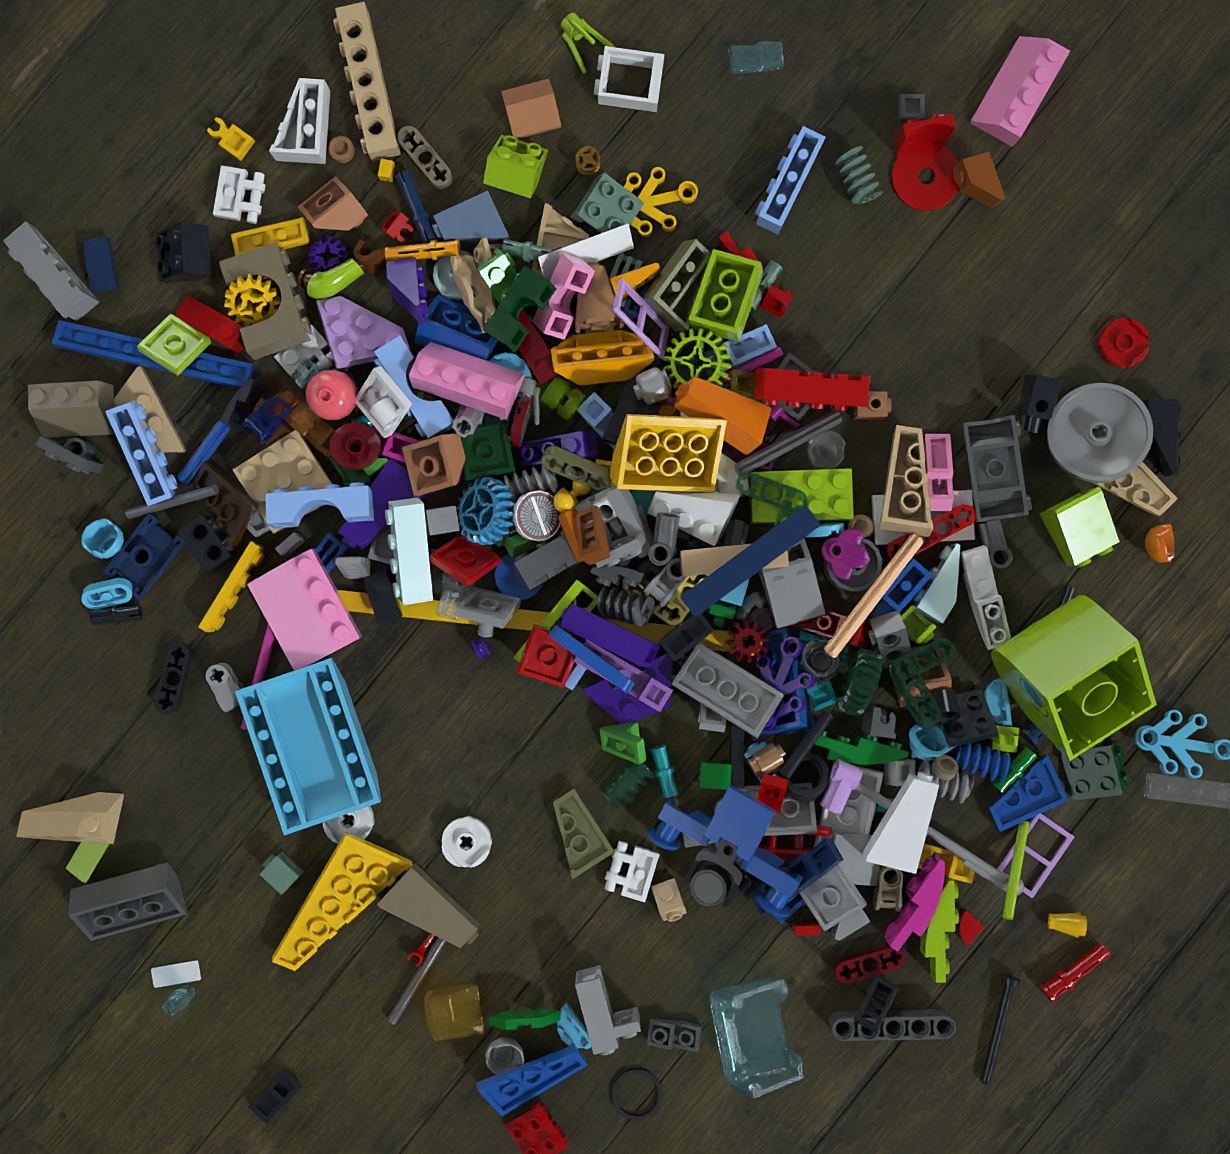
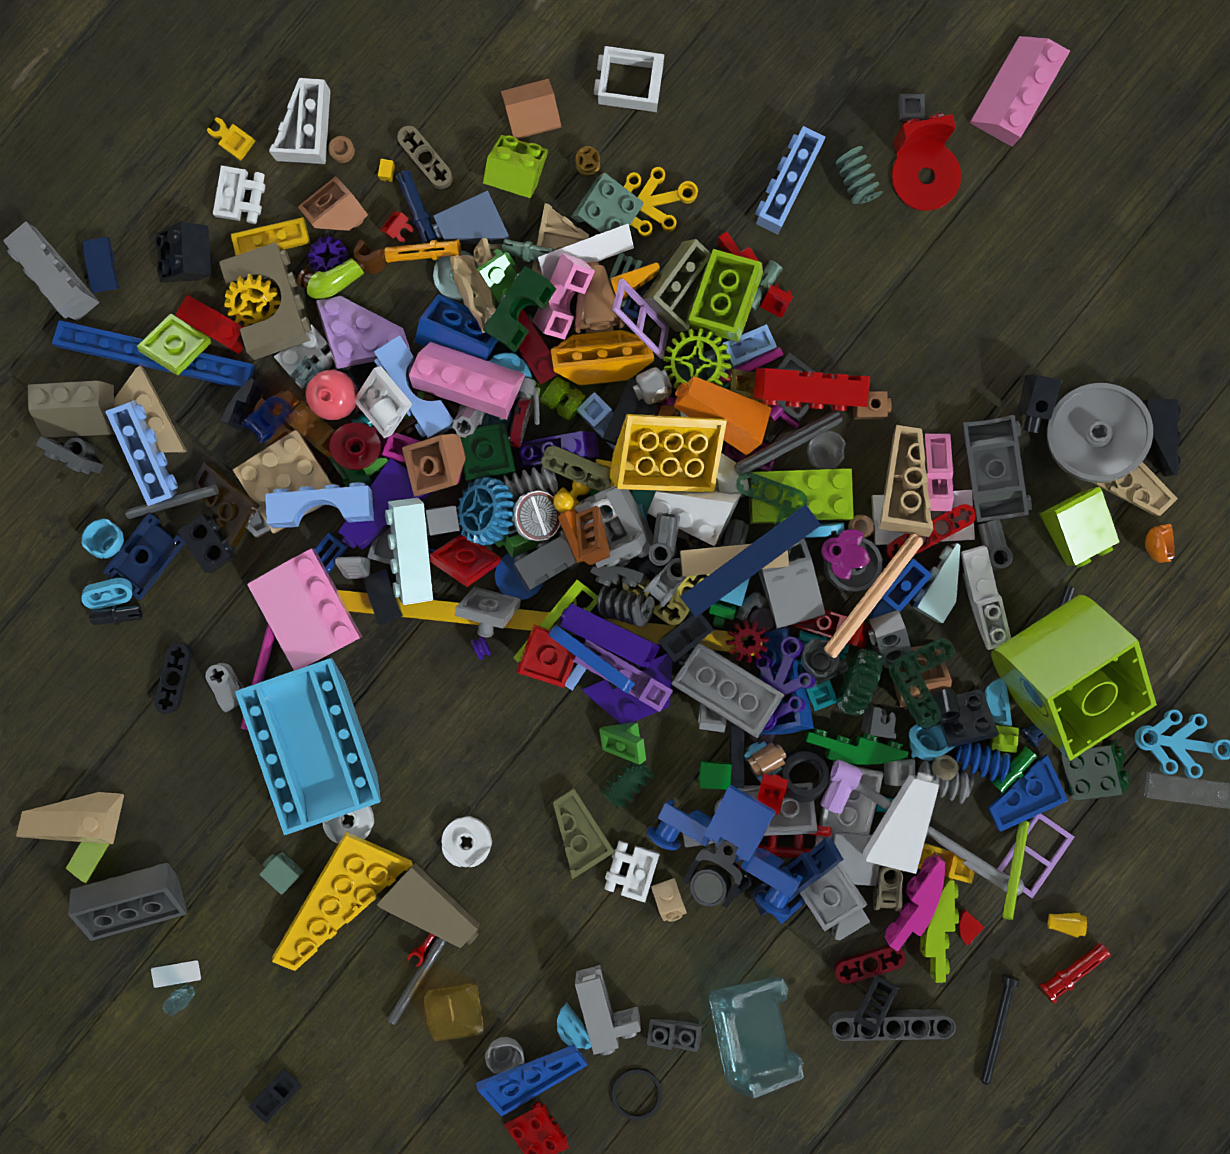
blue axle [178,420,230,486] -> none
yellow plate [198,541,265,632] -> none
light grey tile [275,532,305,556] -> none
tan brick [333,2,401,161] -> none
dark purple slope [386,257,429,325] -> none
clear piece [436,572,474,620] -> none
green tile [489,1007,561,1030] -> none
lime plant [560,12,616,74] -> none
teal pin [650,745,679,798] -> none
clear light blue slope [729,42,784,74] -> none
black piece [779,710,834,779] -> none
red tile [792,920,821,936] -> none
lime bracket [901,605,936,644] -> none
dark orange slope [953,152,1006,208] -> none
red tile [1098,318,1149,368] -> none

